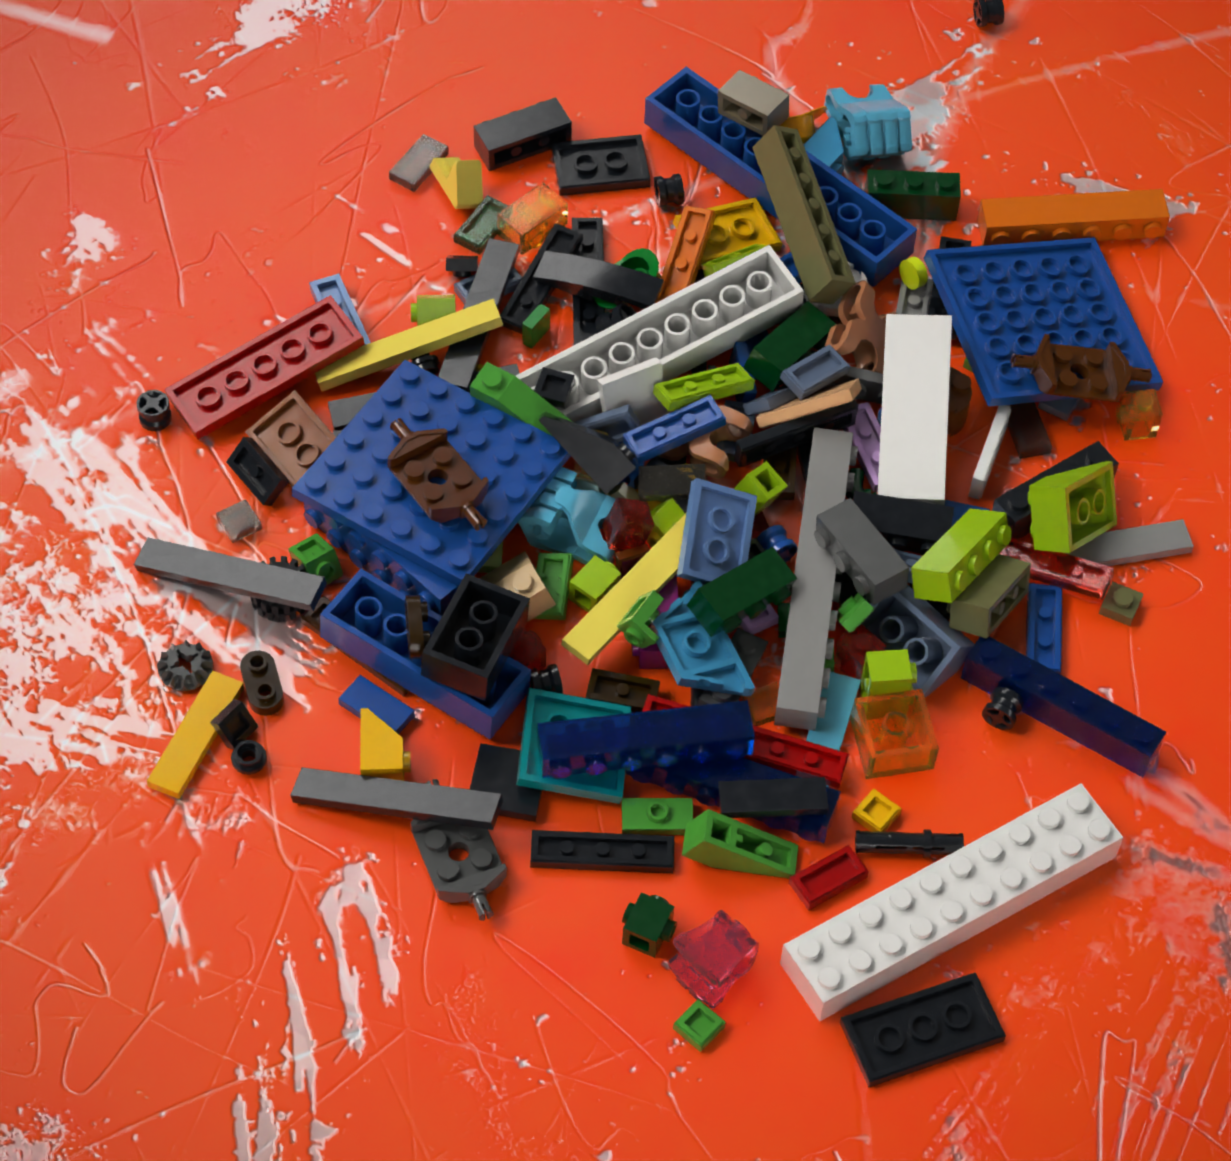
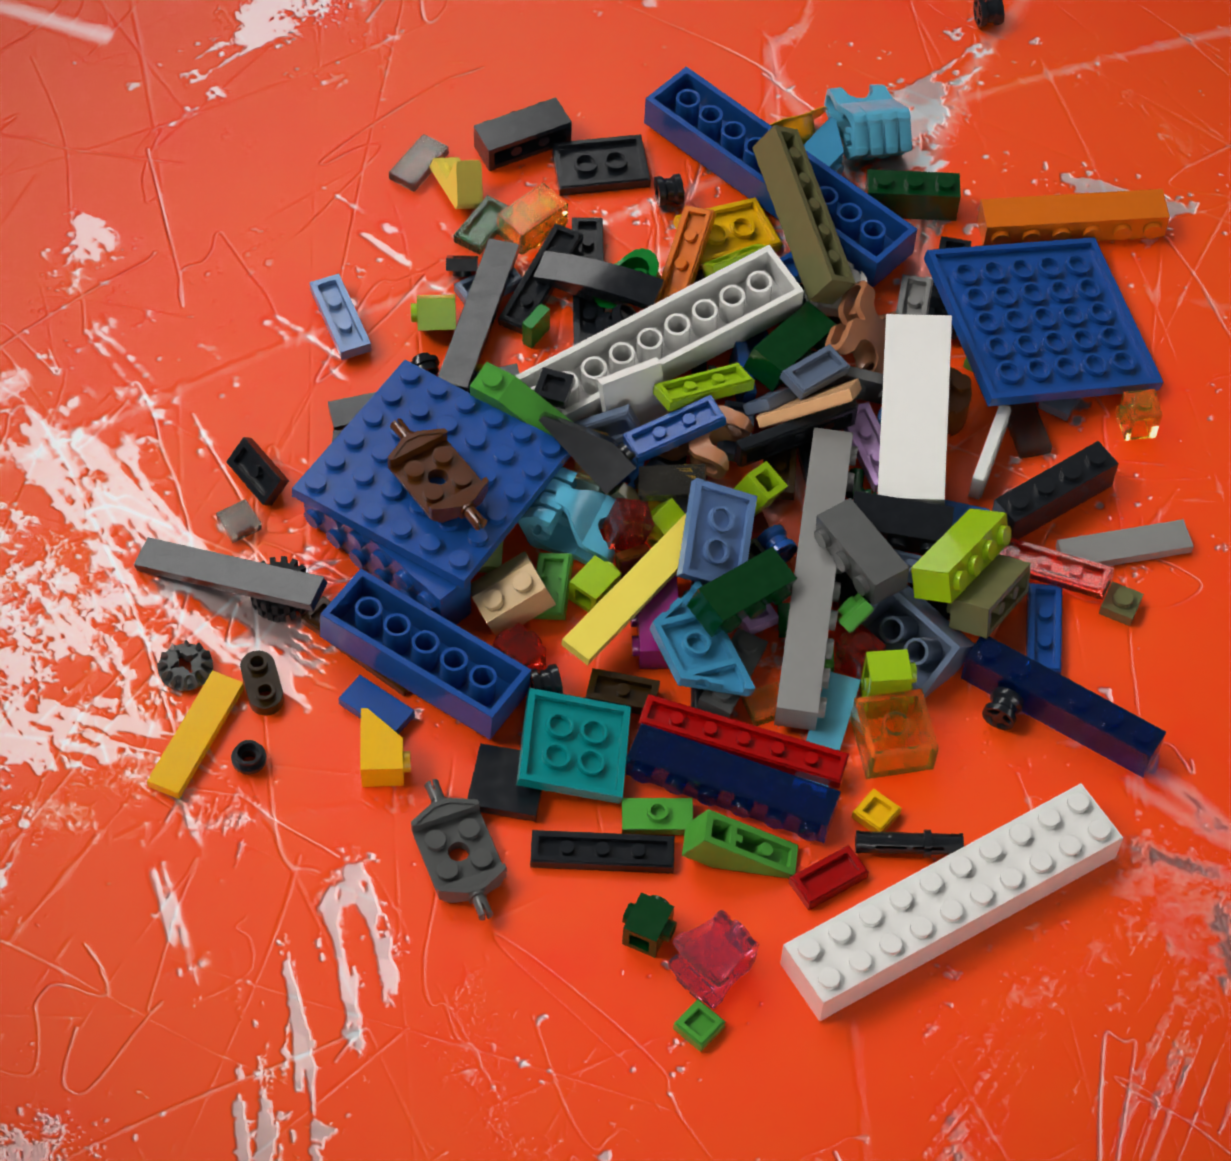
black wheel [136,390,172,431] -> none
plate [164,295,365,440] -> none
black plate [210,699,259,750] -> none
dark orange tile [245,390,336,487] -> none
bright green bracket [288,533,343,584] -> none
tile [290,767,503,830] -> none
light yellow tile [315,299,503,391] -> none
dark brown plate [405,595,430,660] -> none
black brick [421,573,530,701] -> none
clear blue brick [537,700,755,779] -> none
bright green bracket [617,590,664,649] -> none
dark tan brick [718,70,789,136] -> none
black tile [718,777,829,818] -> none
black tile [840,972,1006,1088] -> none
neon yellow tile [899,256,928,290] -> none
reddish brown plate [1010,334,1152,402] -> none
lime slope [1028,461,1117,553] -> none

